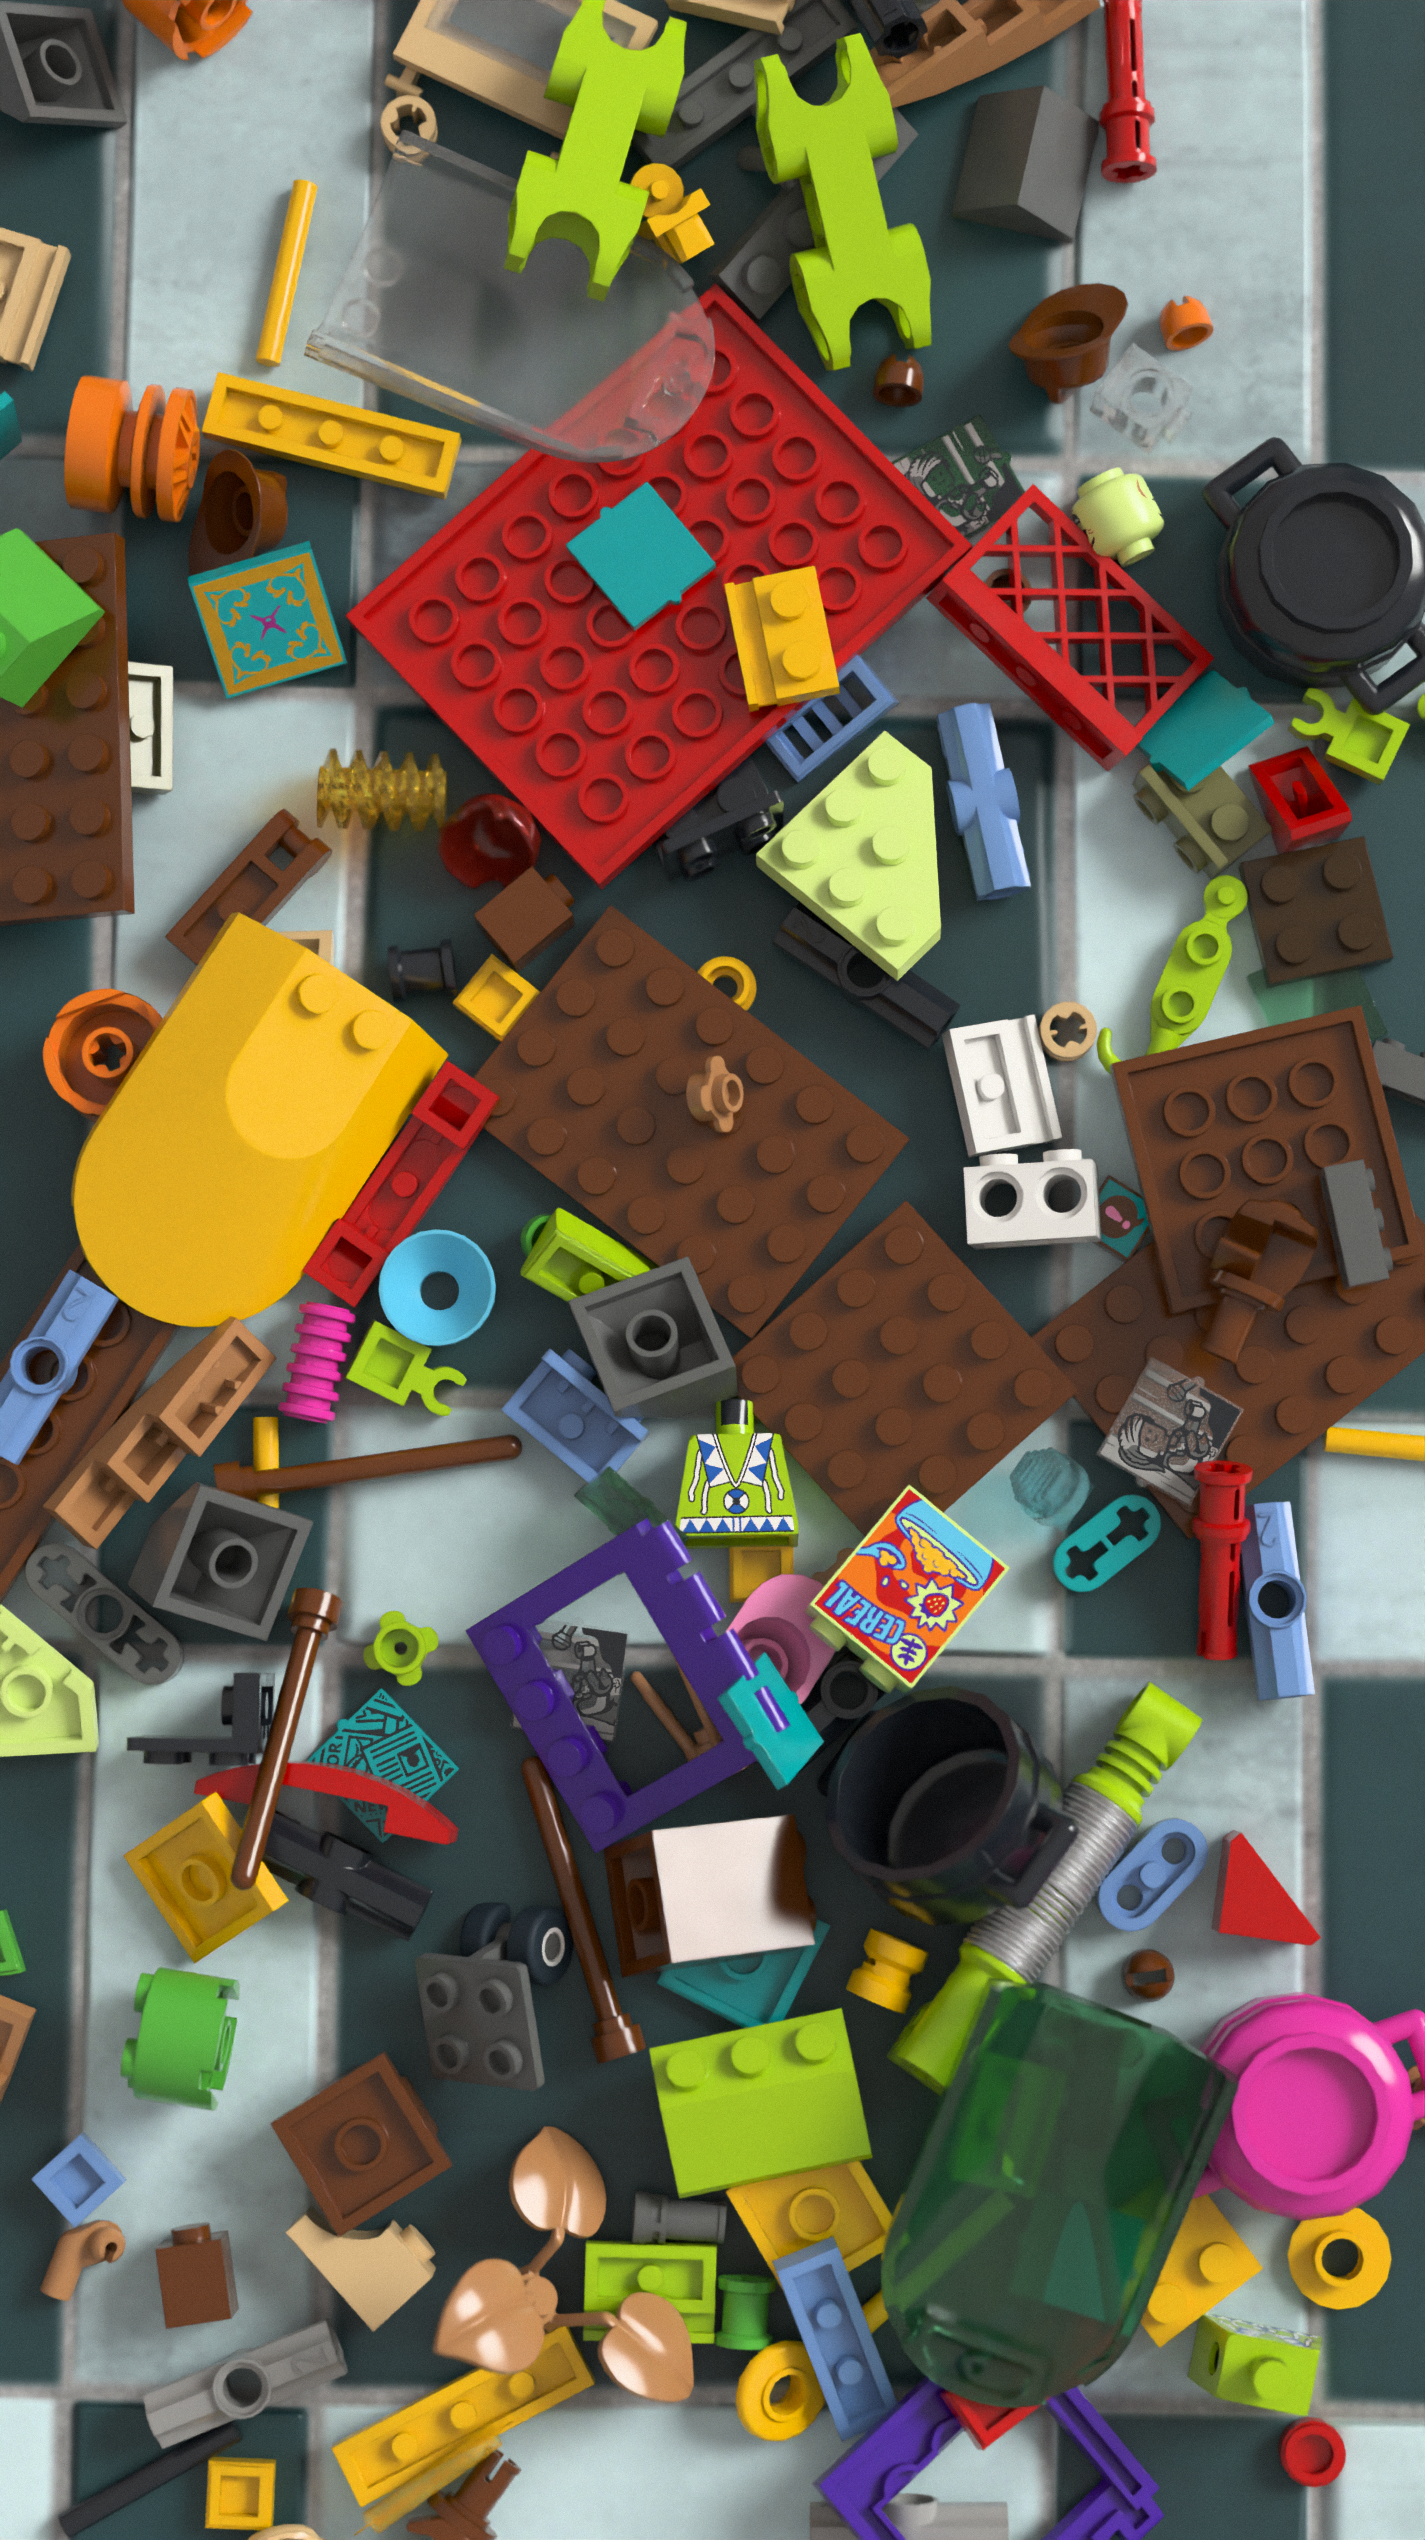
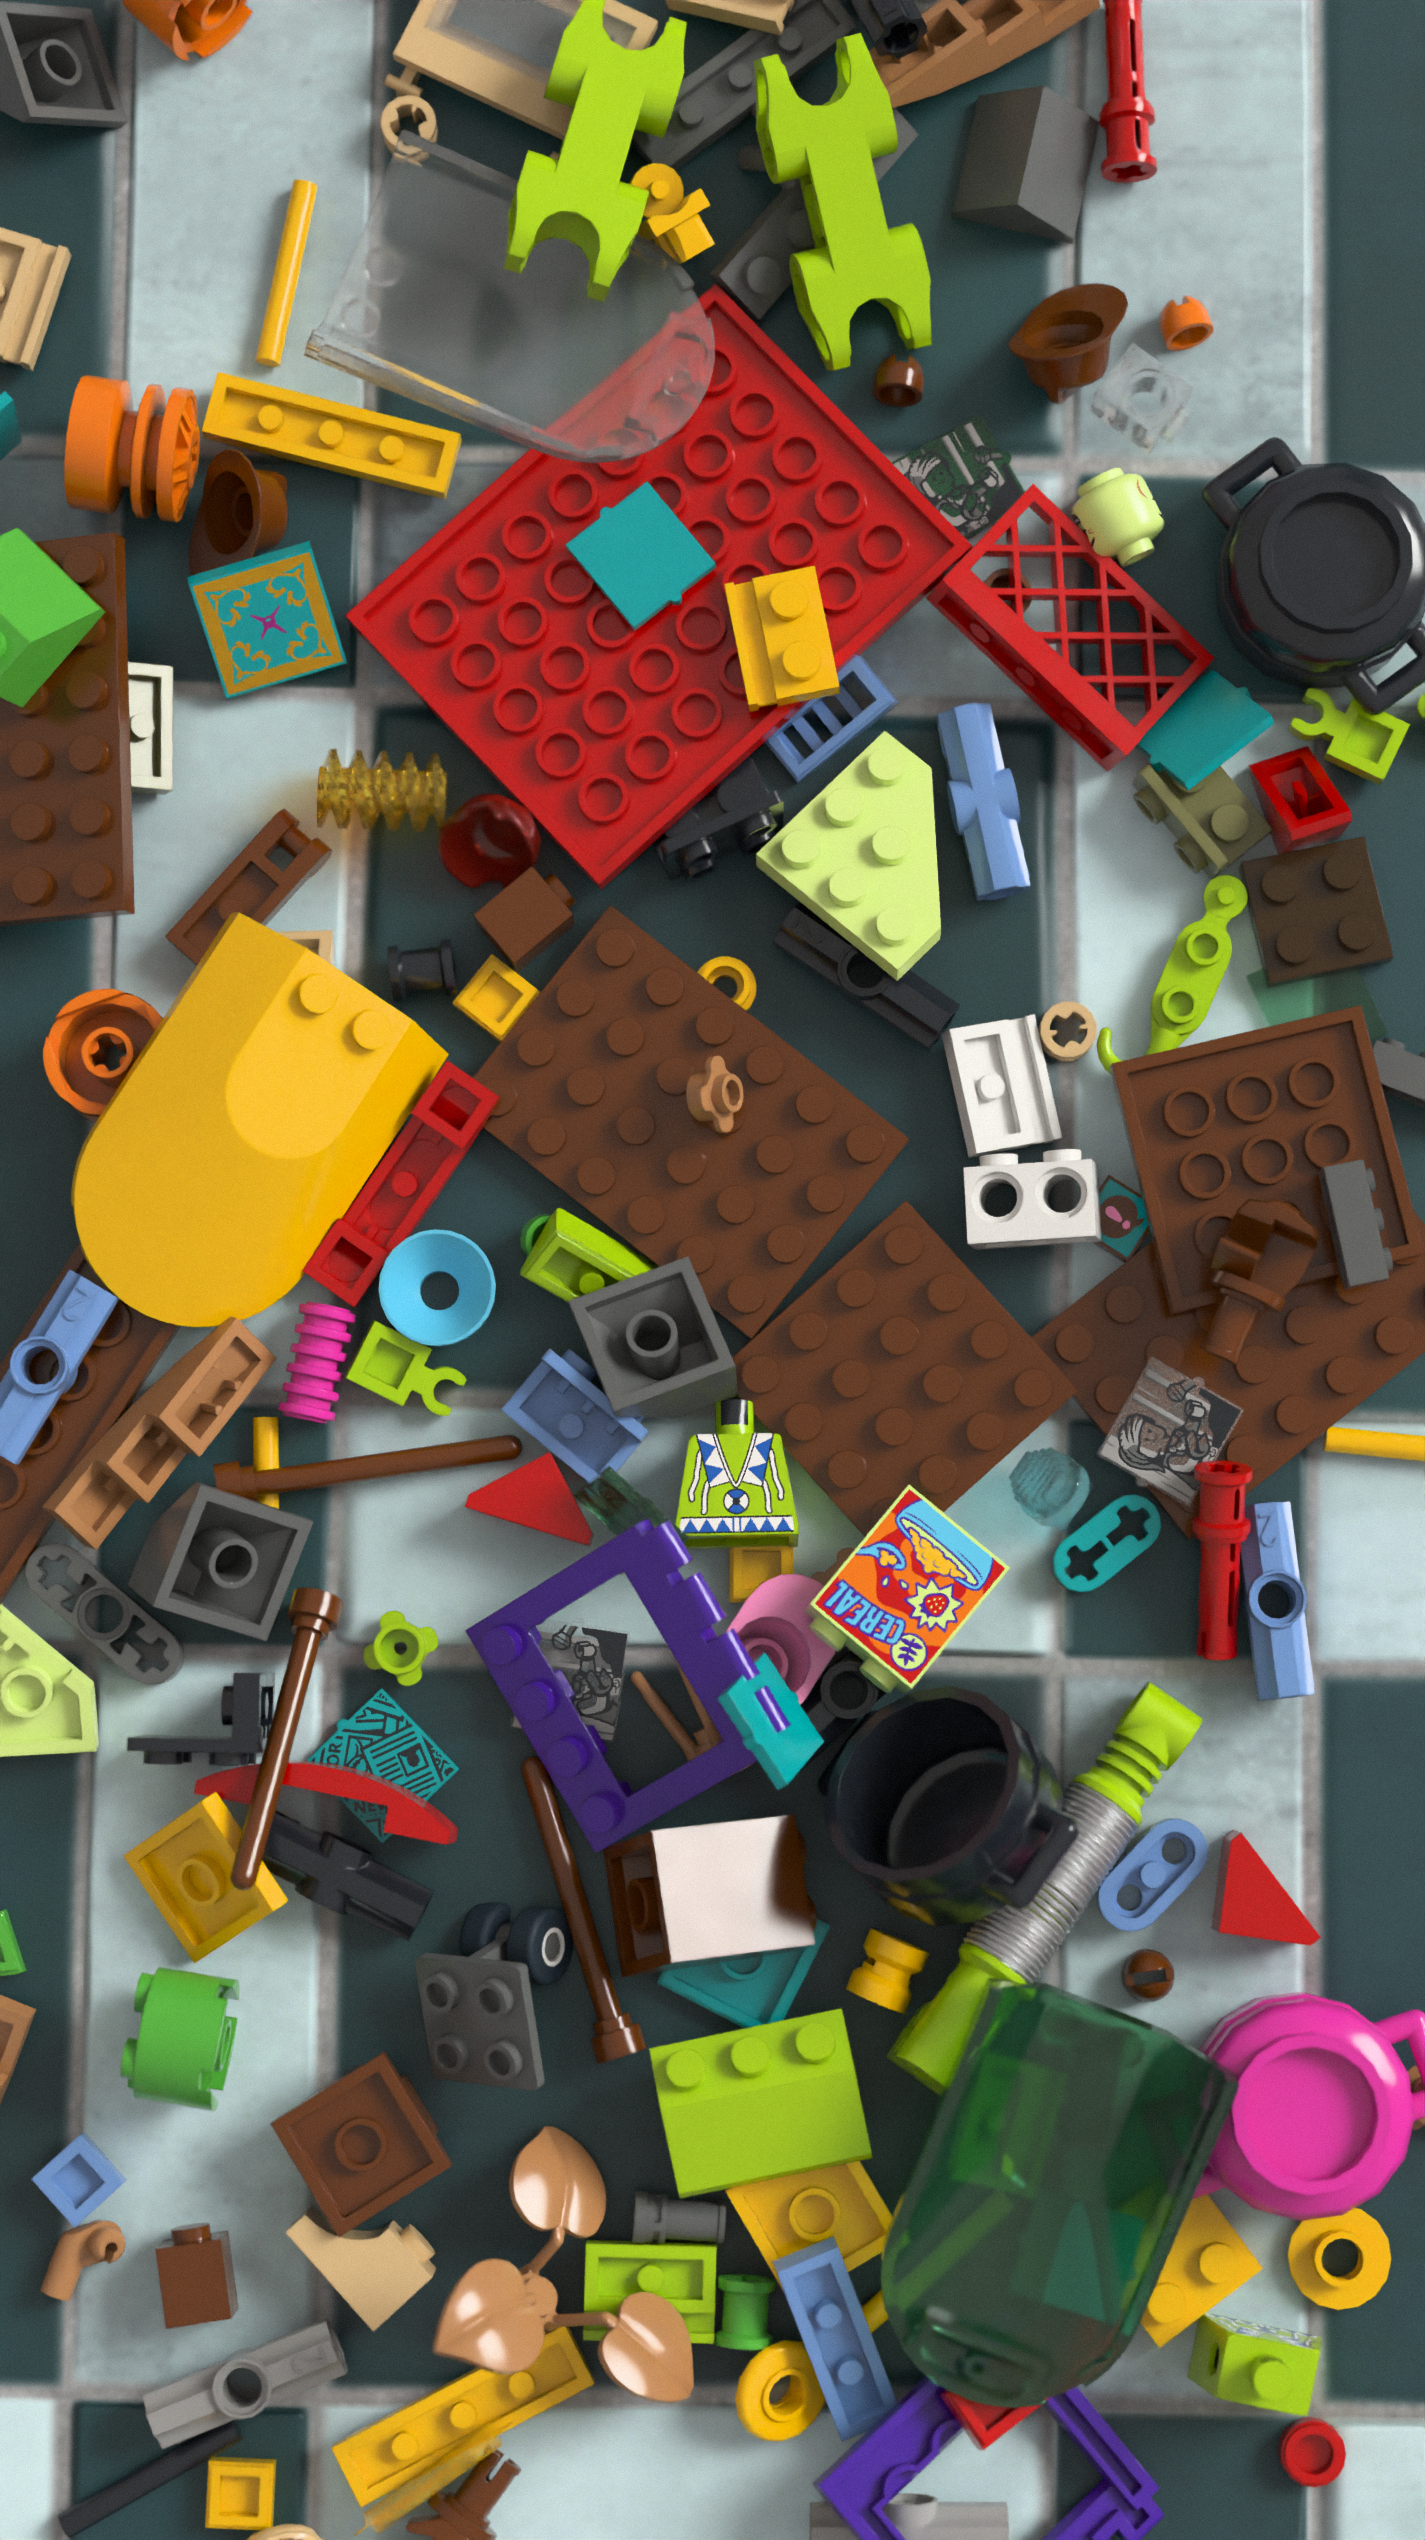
none -> red slope [465,1452,594,1547]

